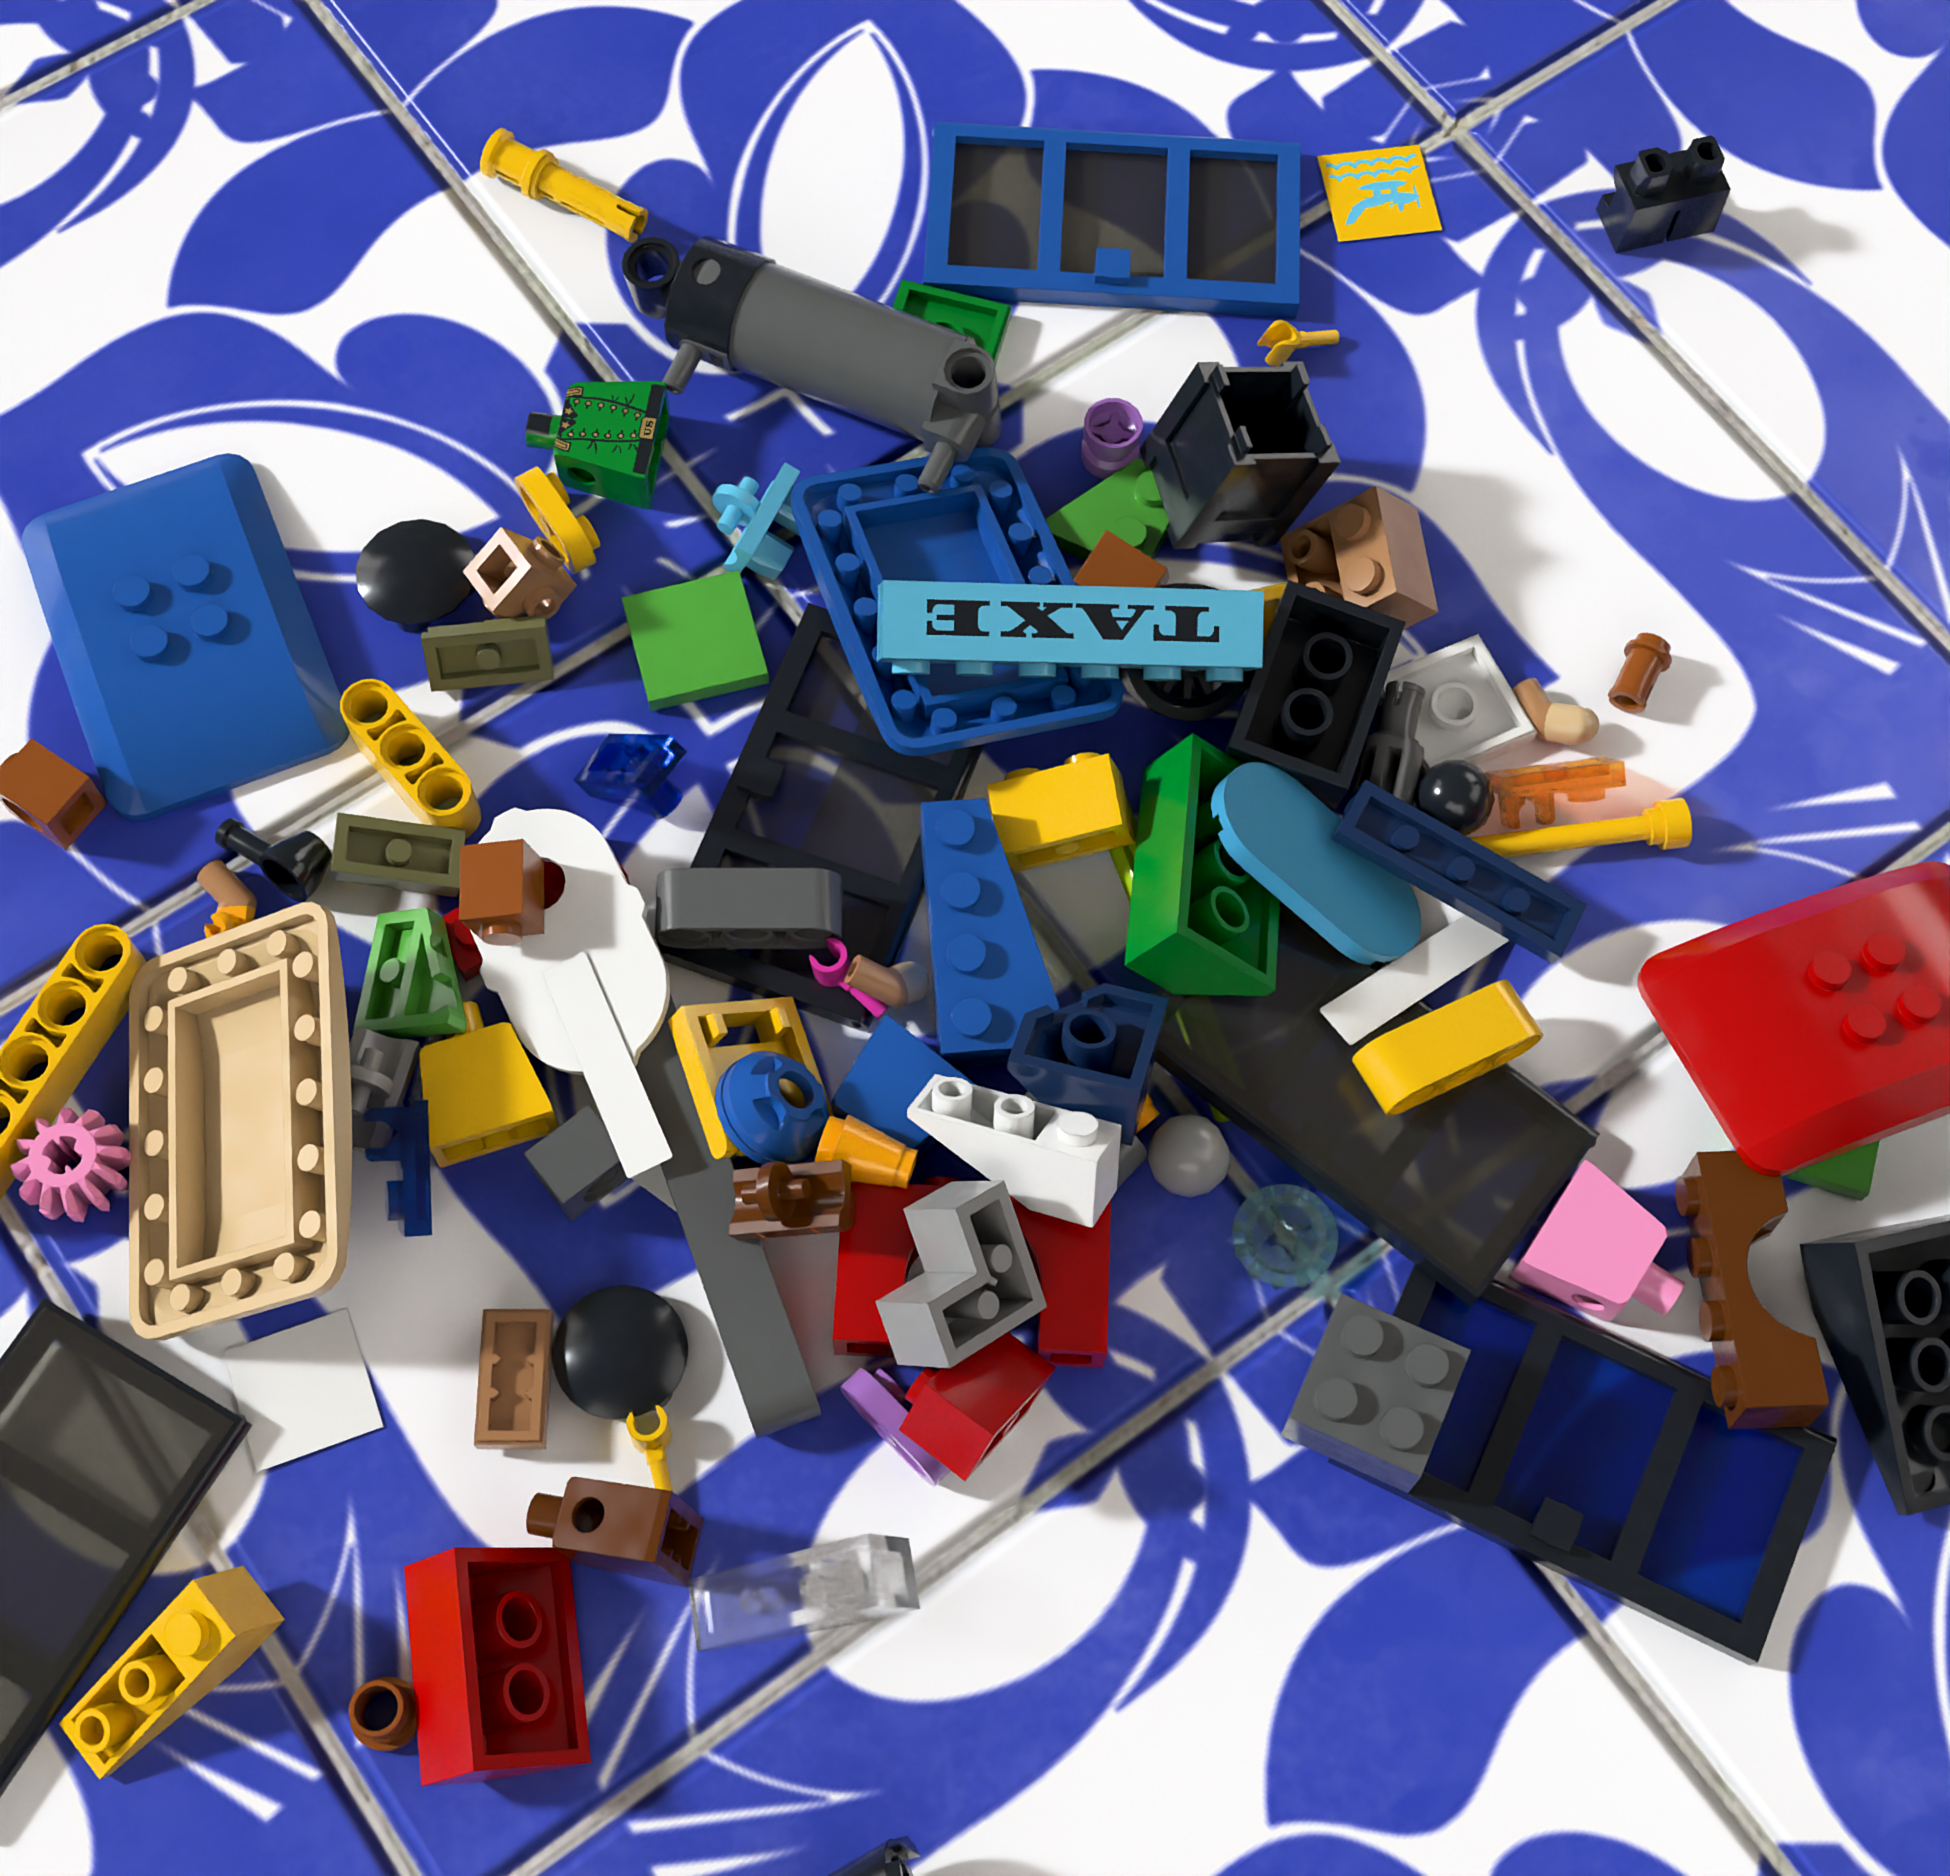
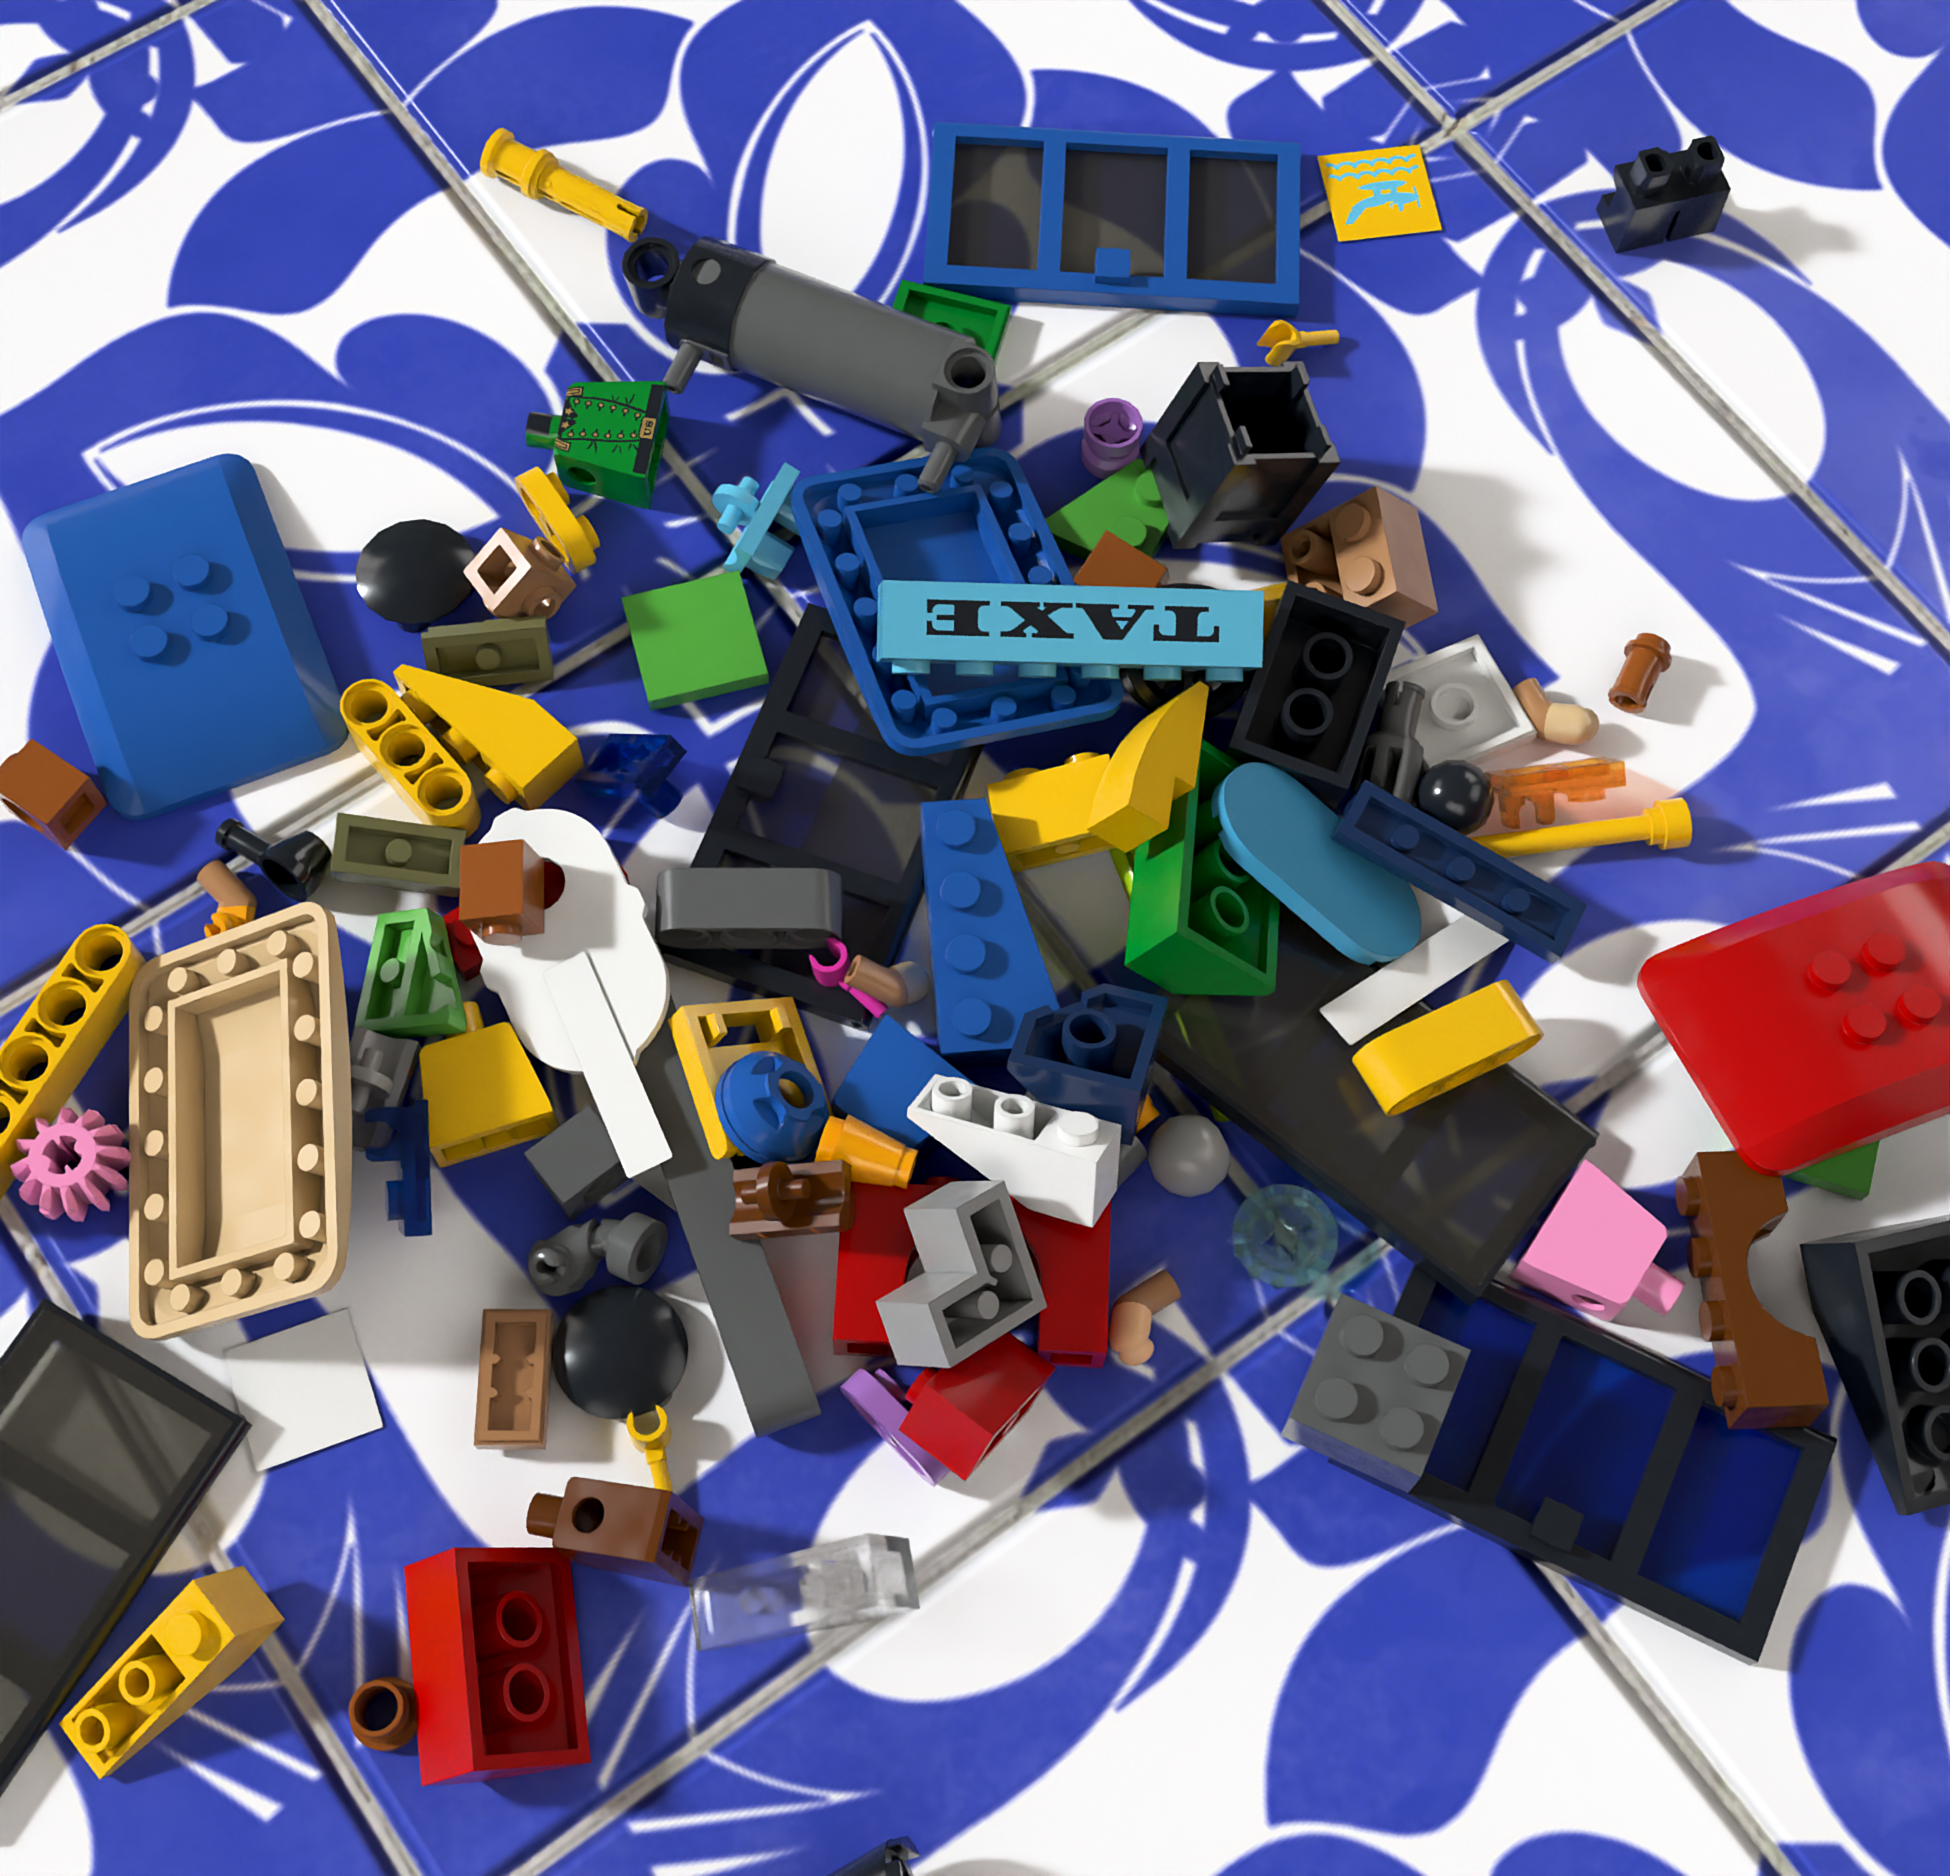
none -> yellow slope [393,664,585,811]
none -> dark grey arm [528,1212,668,1297]
none -> yellow slope [1086,681,1209,853]
none -> light nougat arm [1108,1269,1182,1366]

